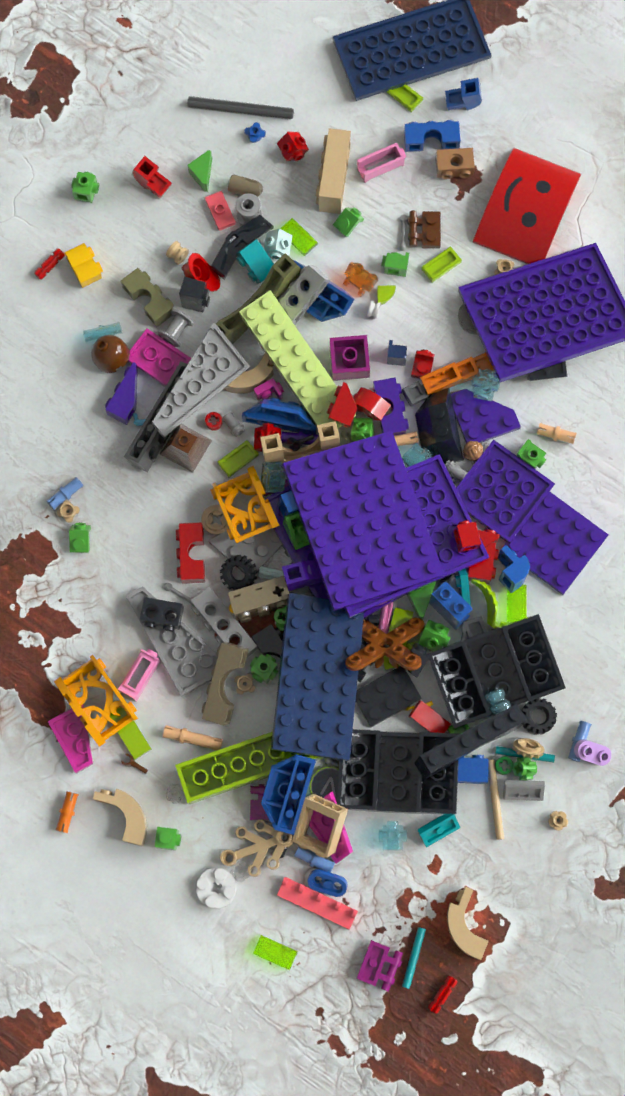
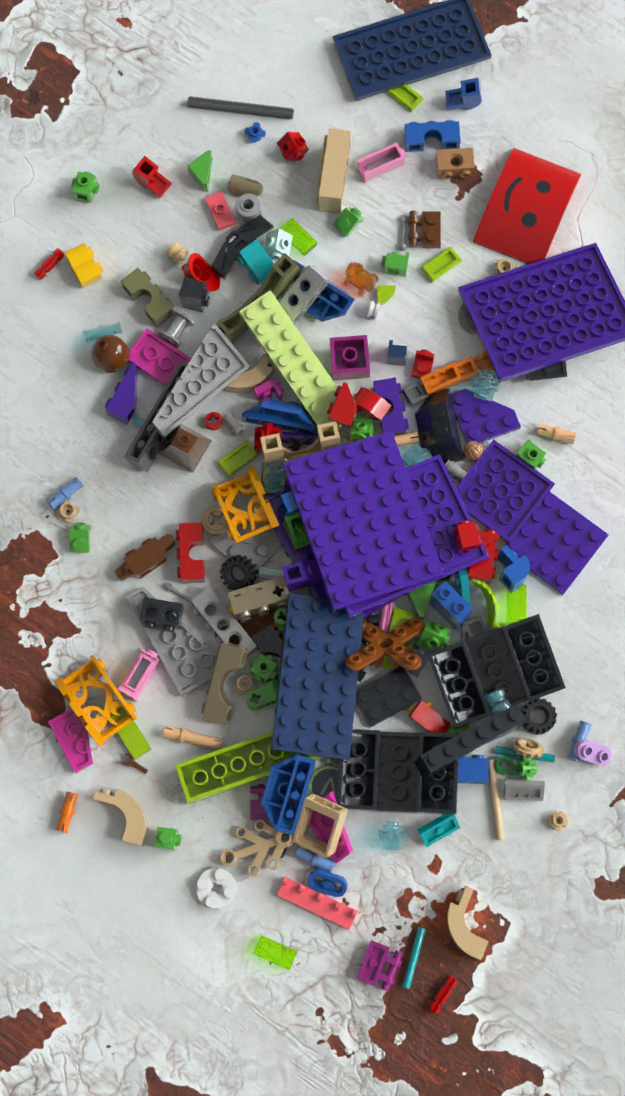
none -> reddish brown hinge [114,534,175,582]
none -> bright green piece [246,680,278,711]

